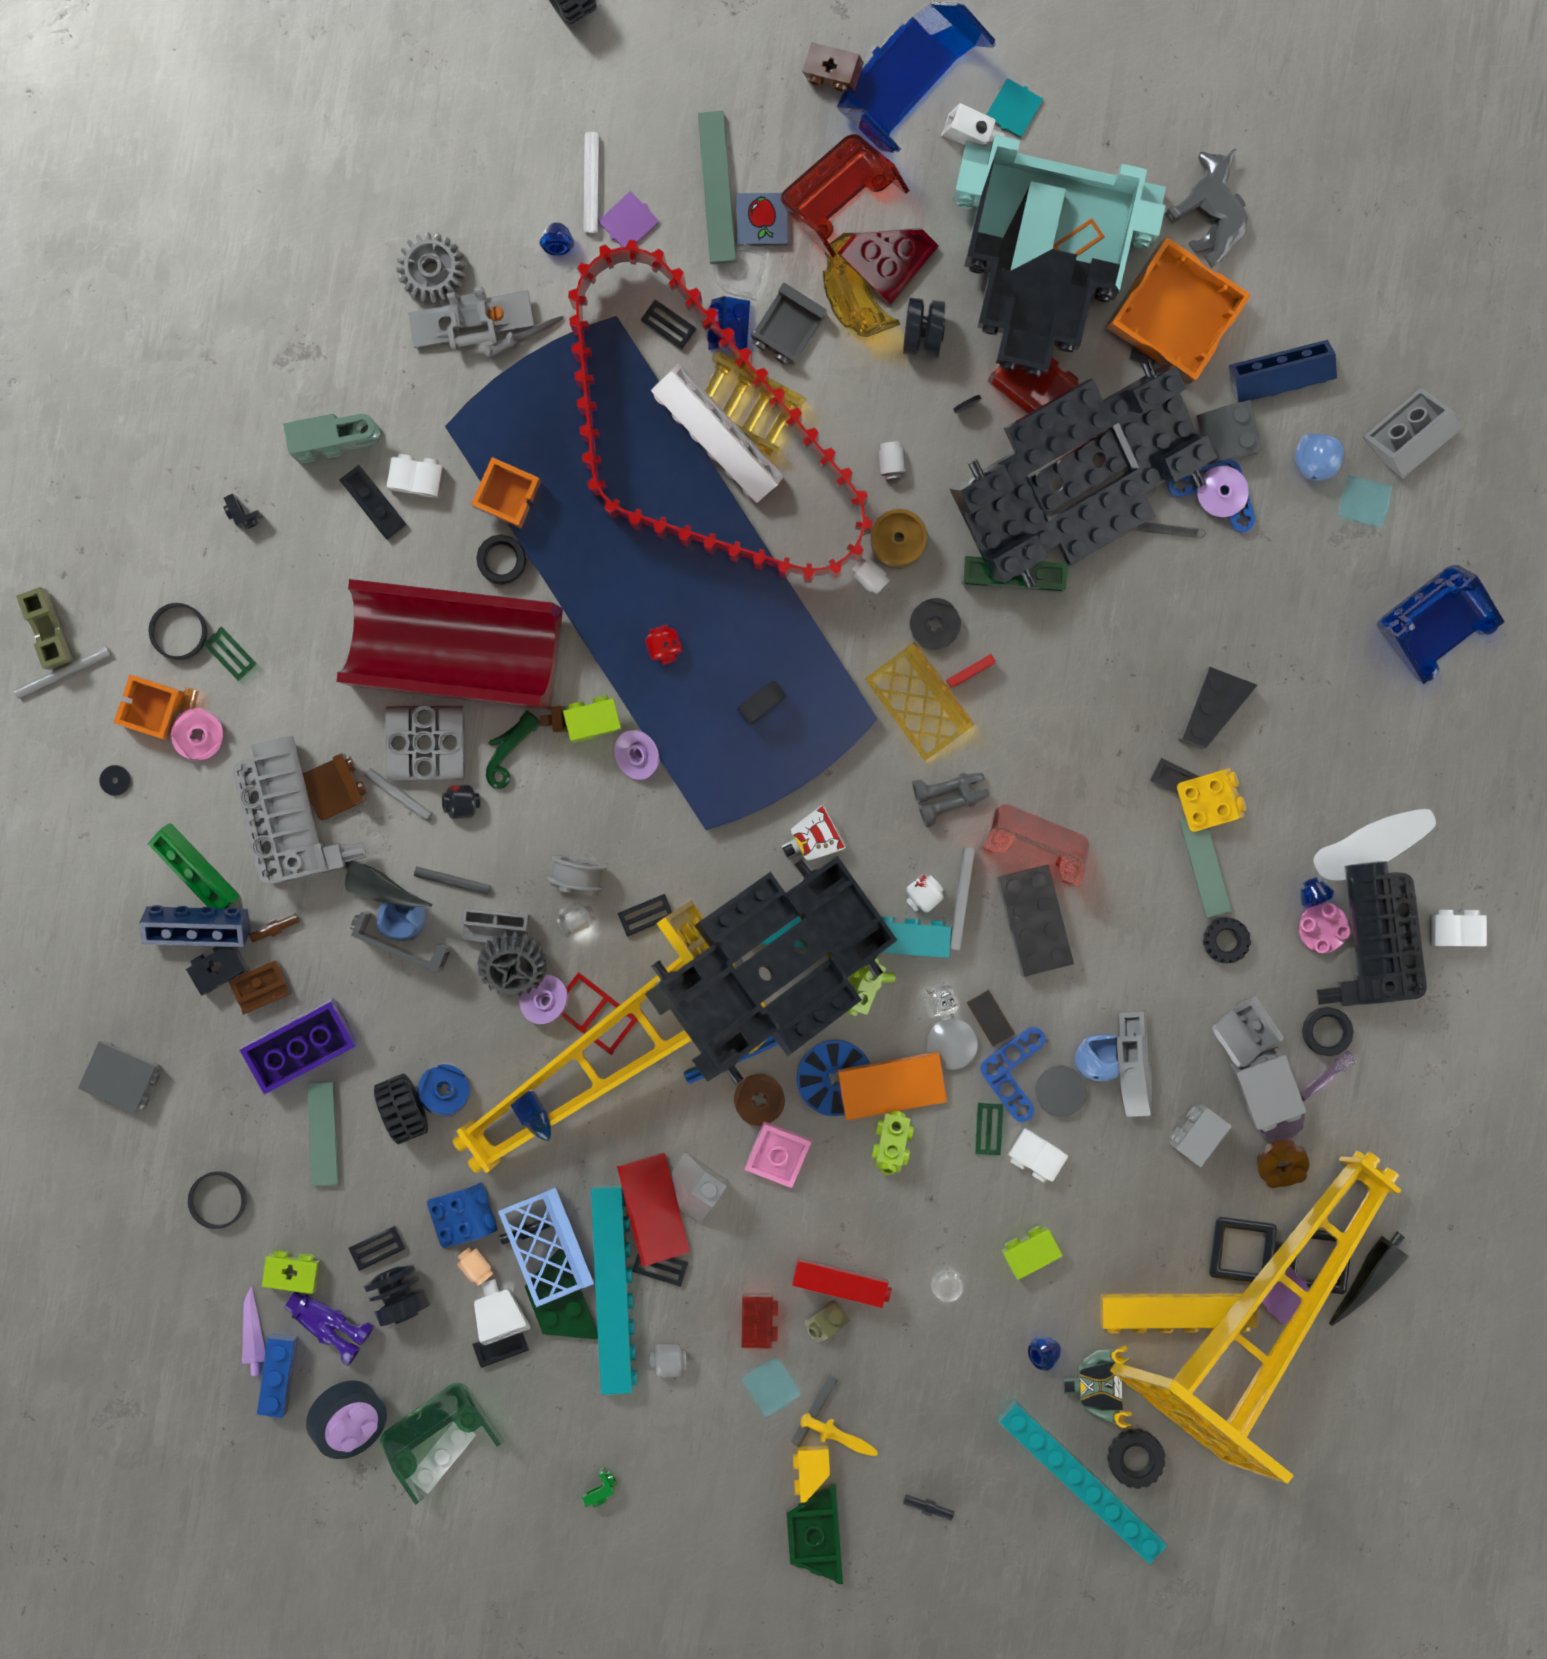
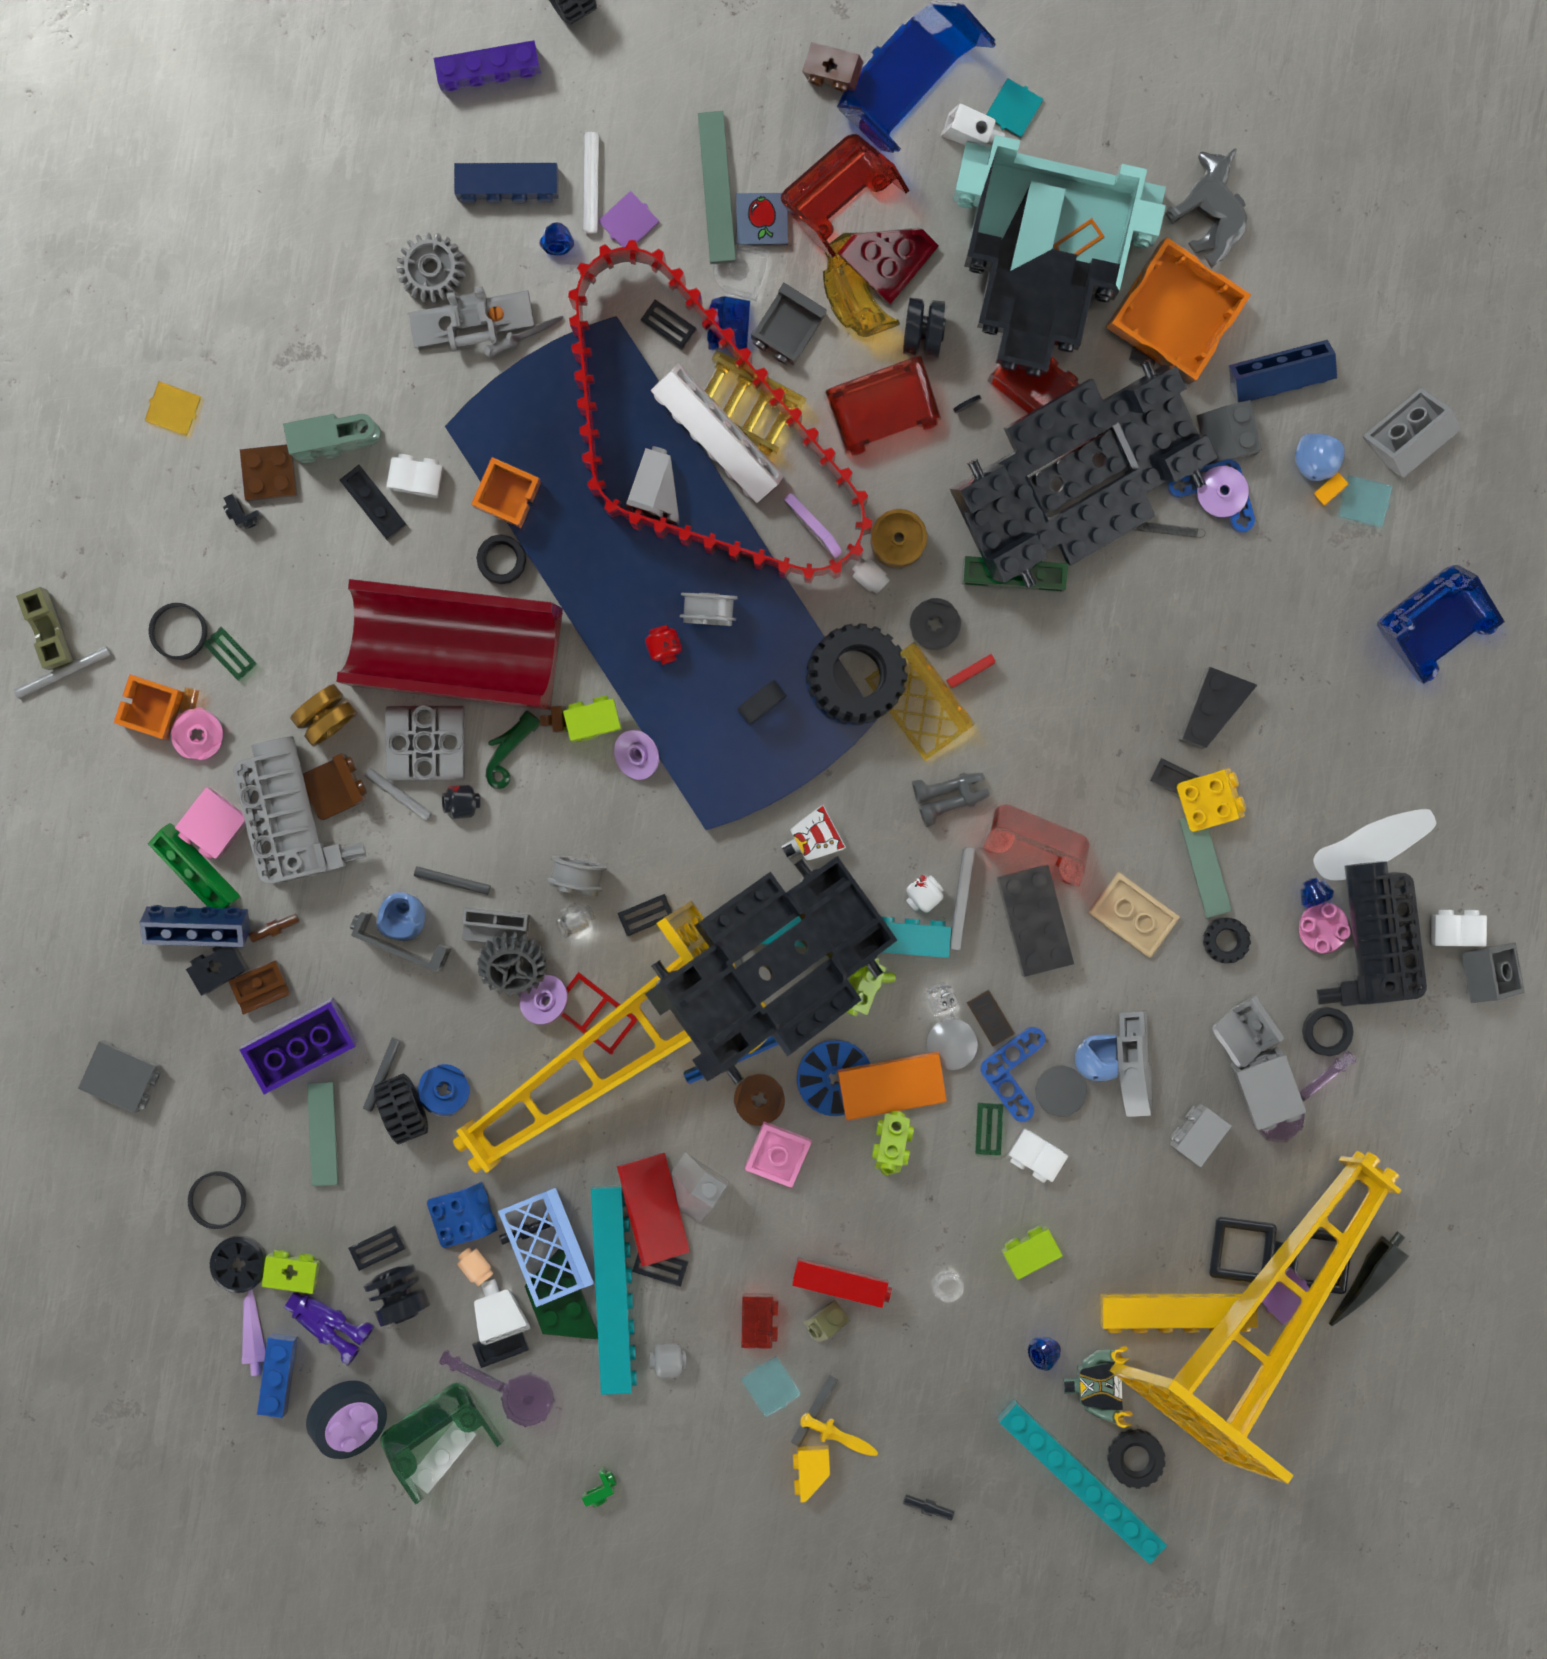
black wheel [99,765,131,796] -> none
pearl dark grey piece [343,860,433,907] -> none
clear blue plate [510,1090,551,1141] -> none
dark green wing [786,1483,843,1584] -> none
white brick [878,441,906,480] -> none
reddish brown plate [1256,1139,1309,1188] -> none
none -> clear yellow piece [145,381,201,436]
none -> bright pink piece [175,787,246,860]
none -> black wheel [210,1236,266,1293]
none -> reddish brown plate [240,444,297,501]
none -> pearl gold wheel [290,684,357,747]
none -> dark grey bar [363,1037,401,1112]
none -> dark purple brick [433,40,541,91]
none -> clear purple piece [439,1350,555,1427]
none -> dark blue brick [454,163,559,203]
none -> light grey slope [626,446,679,525]
none -> light grey wheel [679,593,738,626]
none -> lavender tile [783,493,842,558]
none -> black tyre [806,623,908,725]
none -> clear red windscreen [824,356,941,456]
none -> tan tile [1088,872,1180,958]
none -> light orange piece [1314,472,1349,507]
none -> dark grey slope [1462,943,1524,1003]

